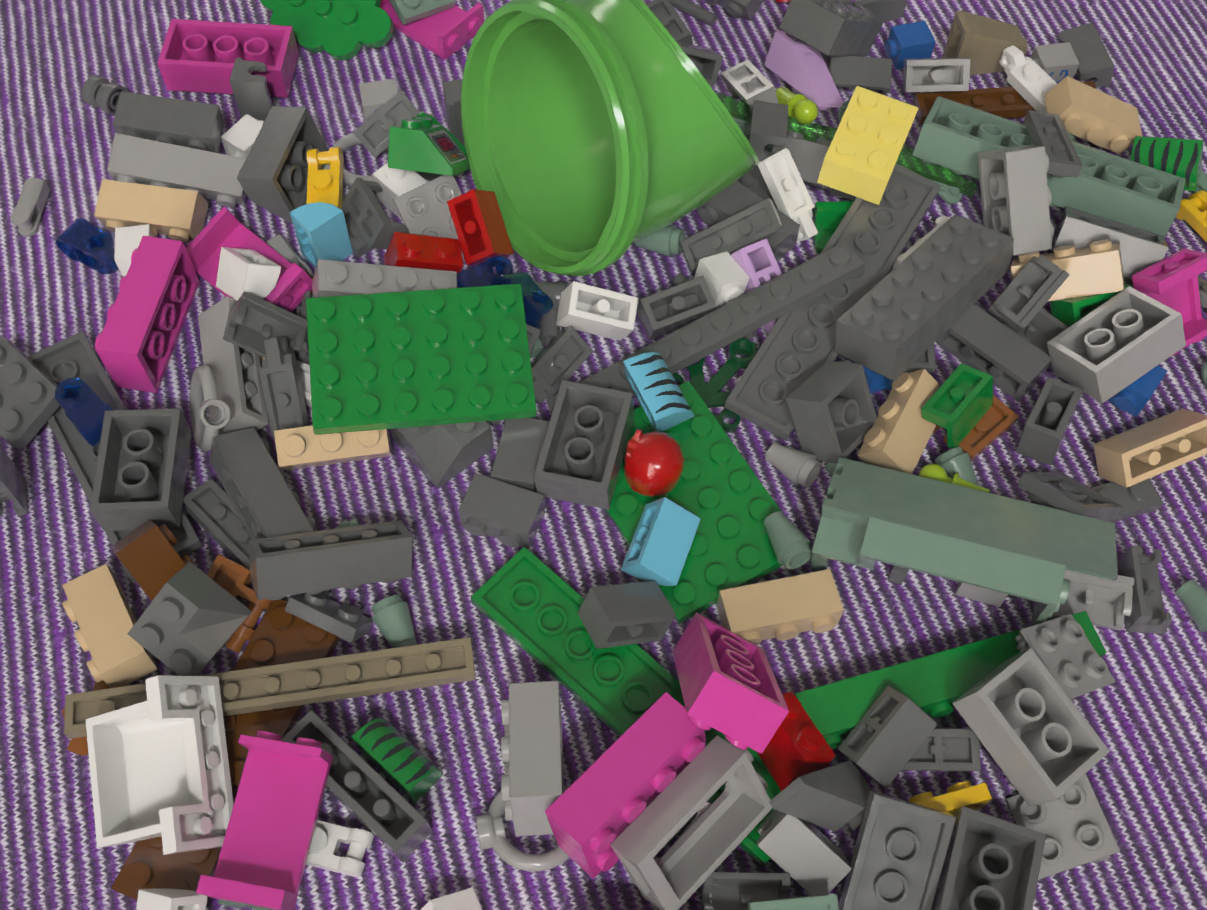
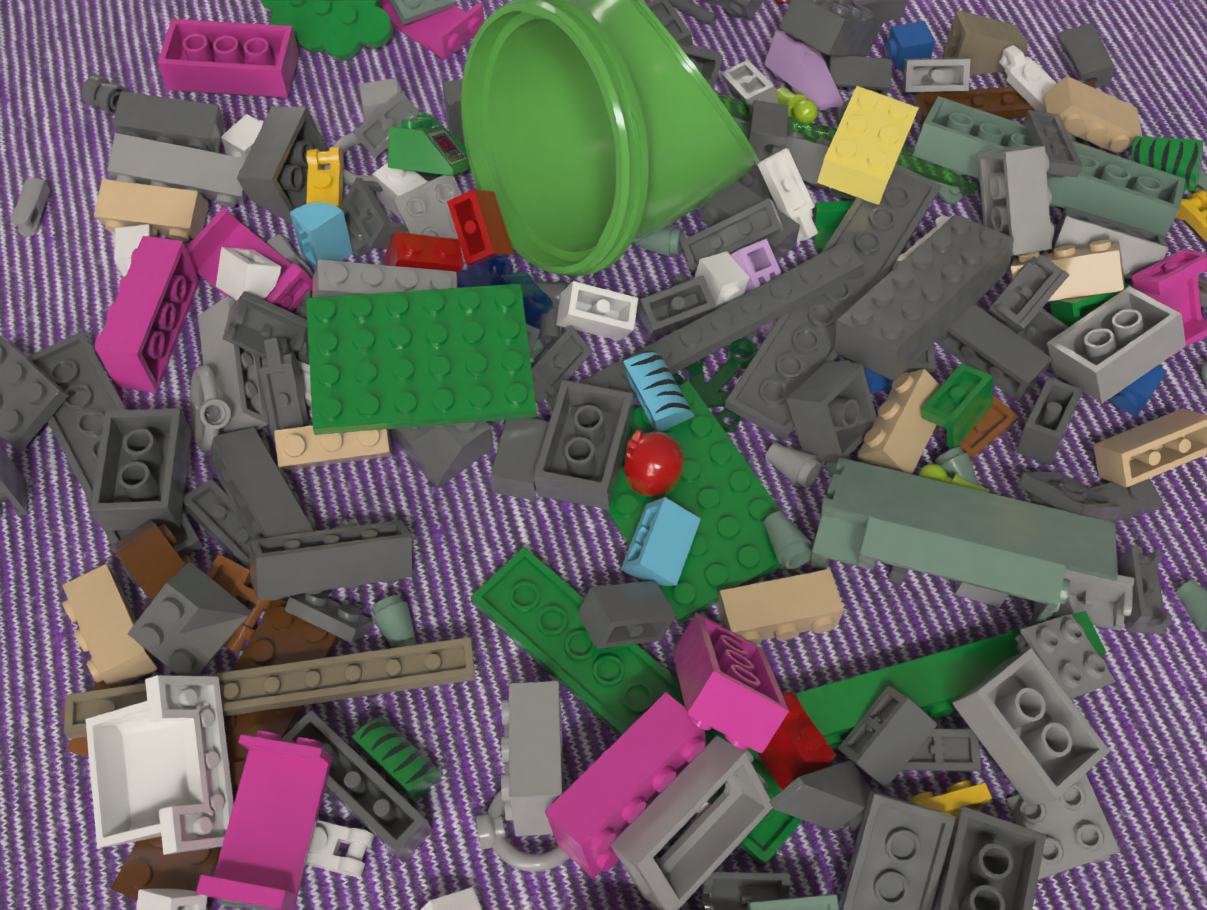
clear blue piece [55,217,119,275] -> none
clear blue piece [55,378,113,448] -> none
dark grey hinge [229,58,277,121] -> none
dark grey brick [458,473,545,549] -> none
light grey hinge [756,810,852,895] -> none
light grey brick [1031,42,1079,83] -> none

